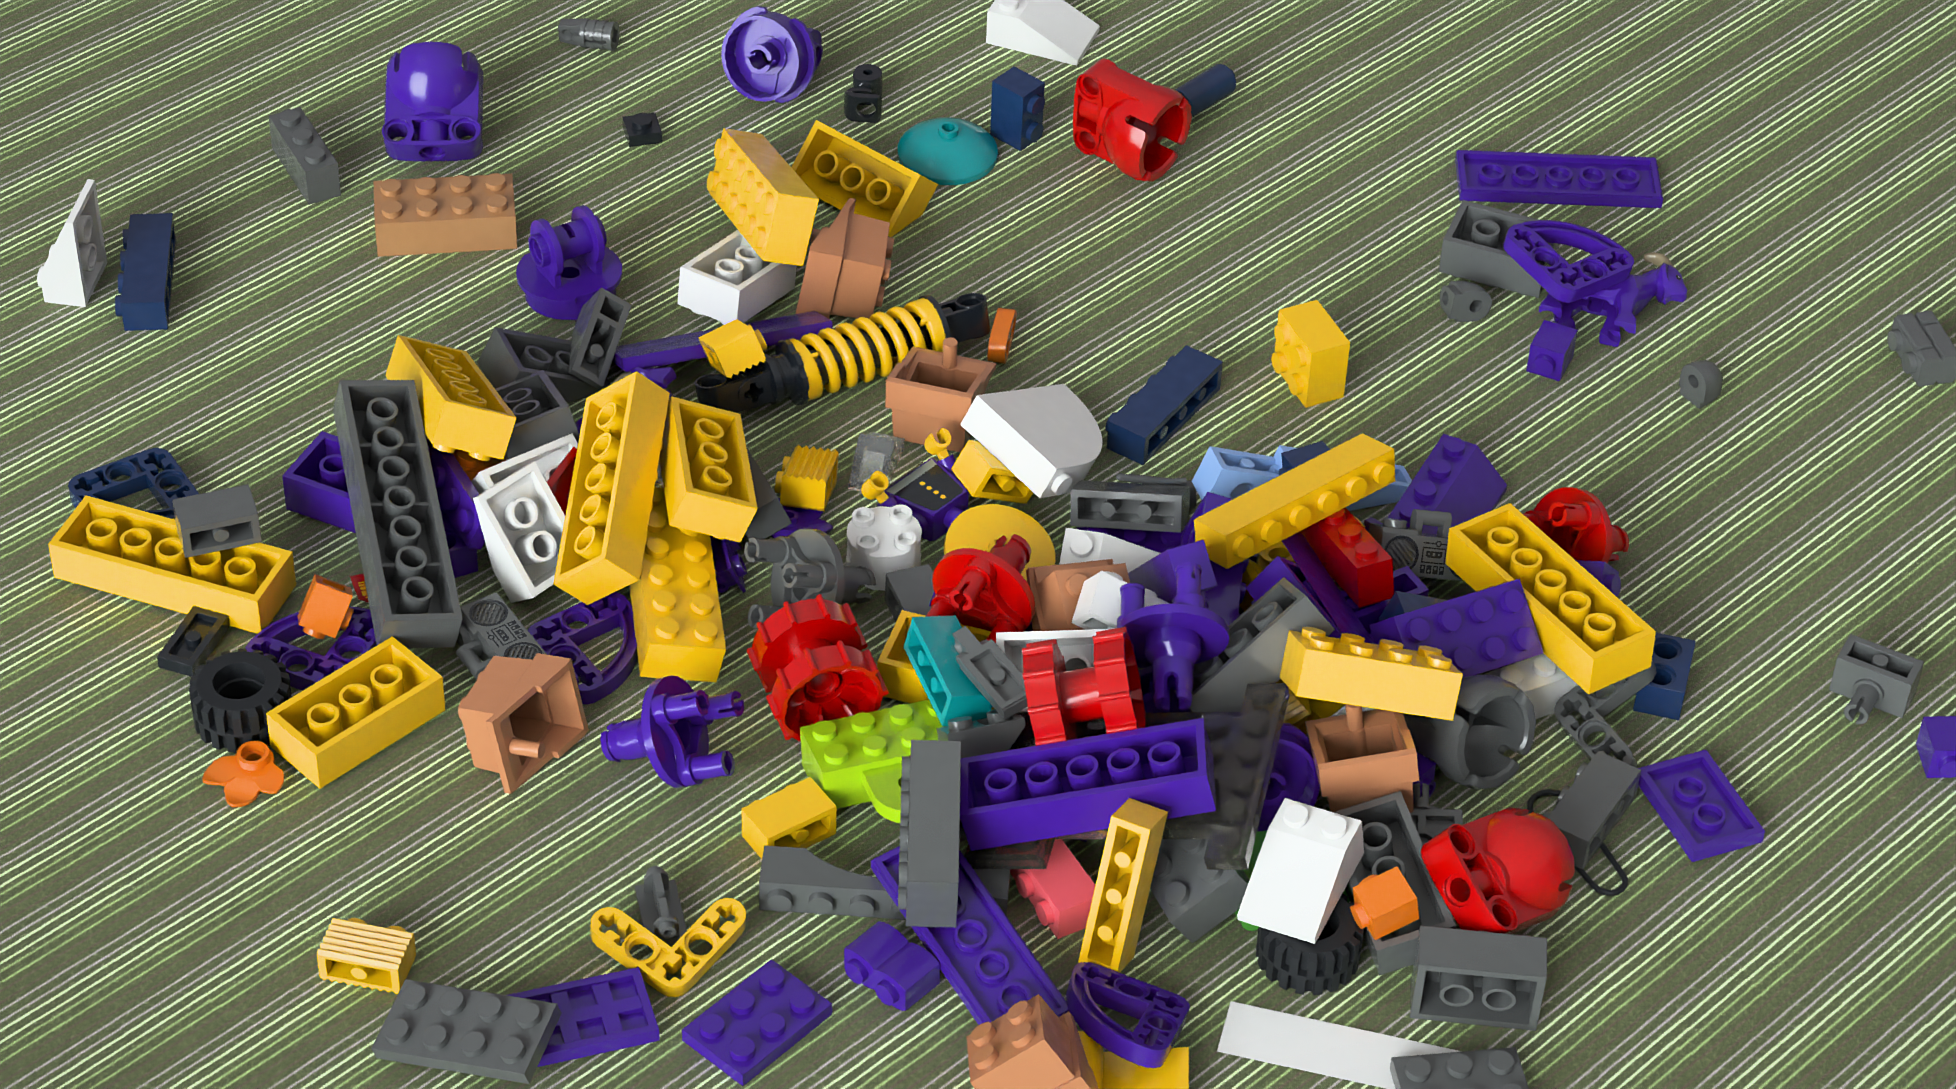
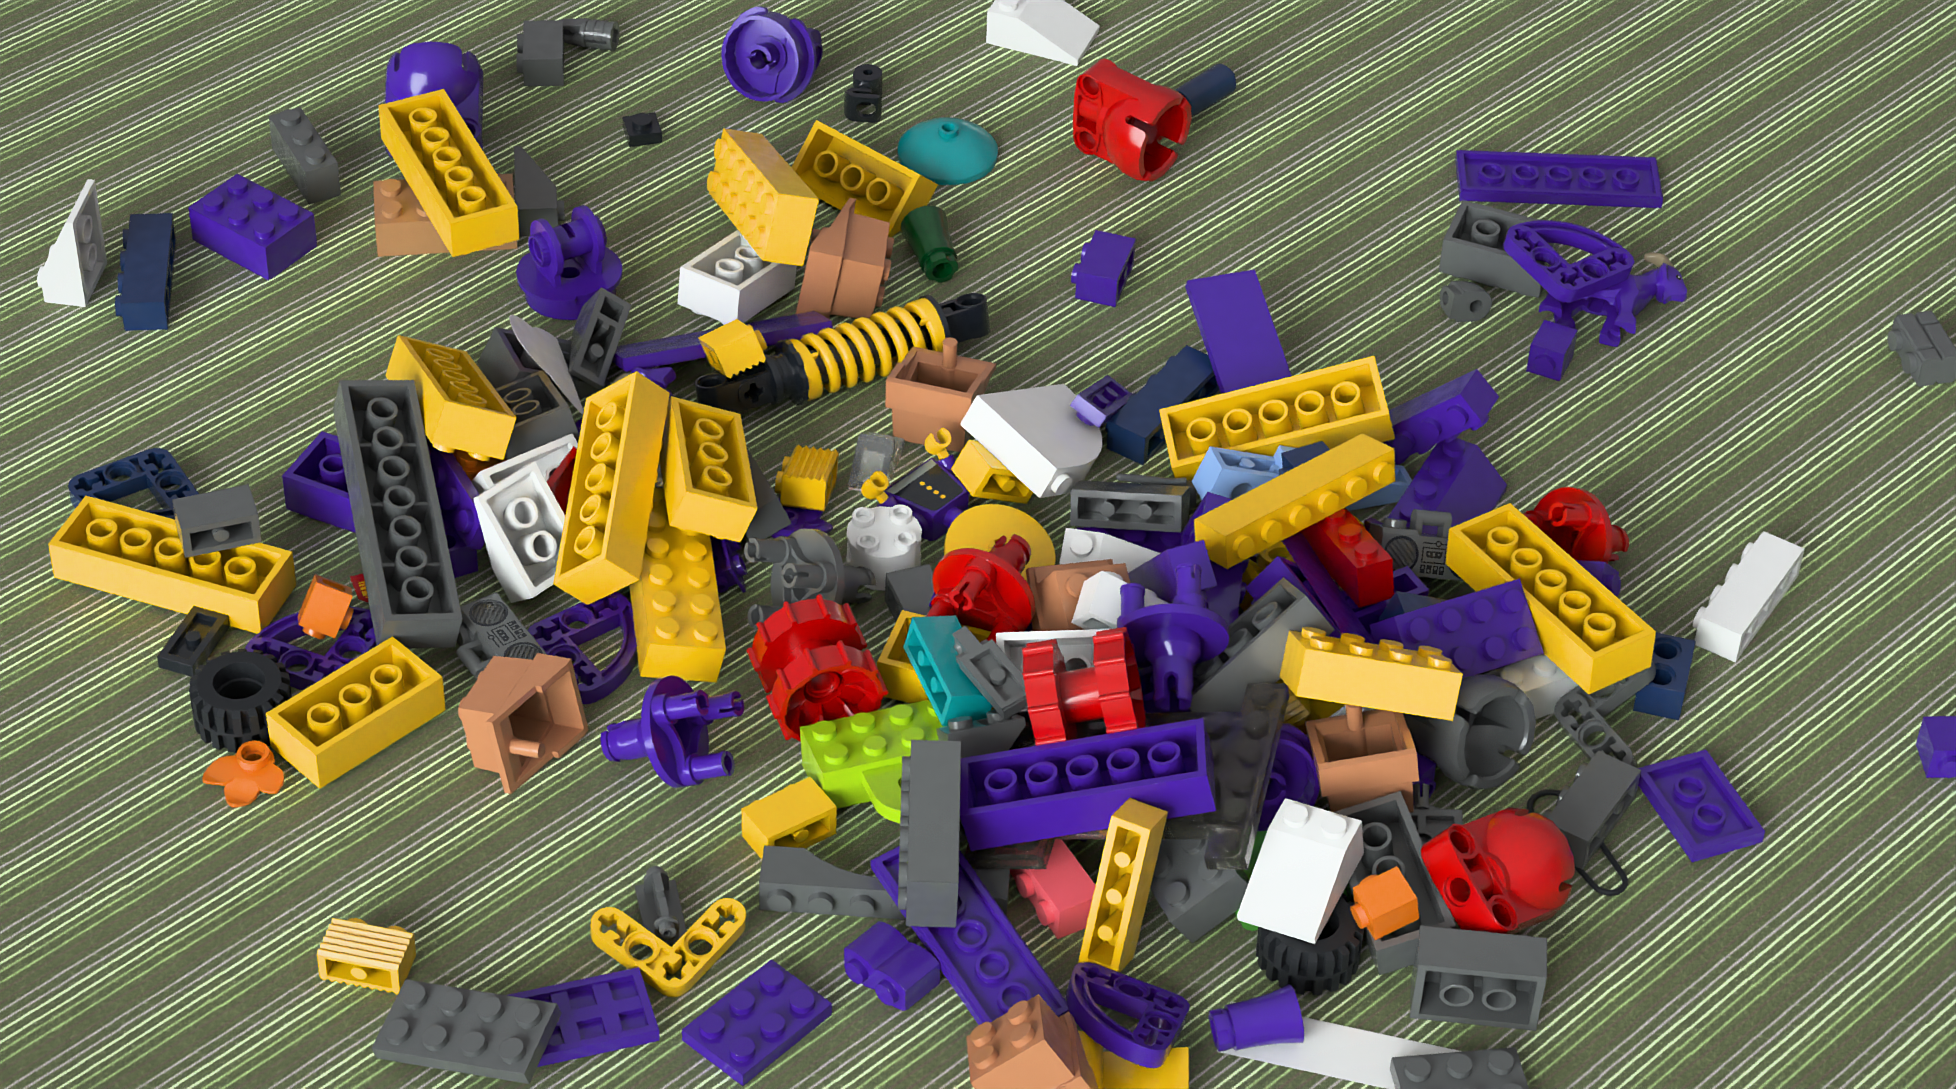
orange beam [987,307,1017,364] -> none
dark blue brick [990,67,1045,151] -> none
yellow brick [1271,300,1350,408] -> none
dark grey piece [1679,360,1723,409] -> none
dark grey brick [1829,634,1924,724] -> none
none -> dark purple brick [188,174,317,281]
none -> yellow brick [378,89,520,257]
none -> white sticker [509,315,584,415]
none -> dark grey slope [514,146,565,237]
none -> dark grey brick [516,20,564,86]
none -> dark green plant [900,206,958,283]
none -> dark purple plate [1070,375,1132,428]
none -> dark purple brick [1071,230,1136,307]
none -> yellow brick [1159,356,1395,481]
none -> dark purple tile [1185,269,1292,394]
none -> dark purple plant [1209,984,1304,1052]
none -> dark purple brick [1382,369,1499,465]
none -> white brick [1693,531,1805,663]

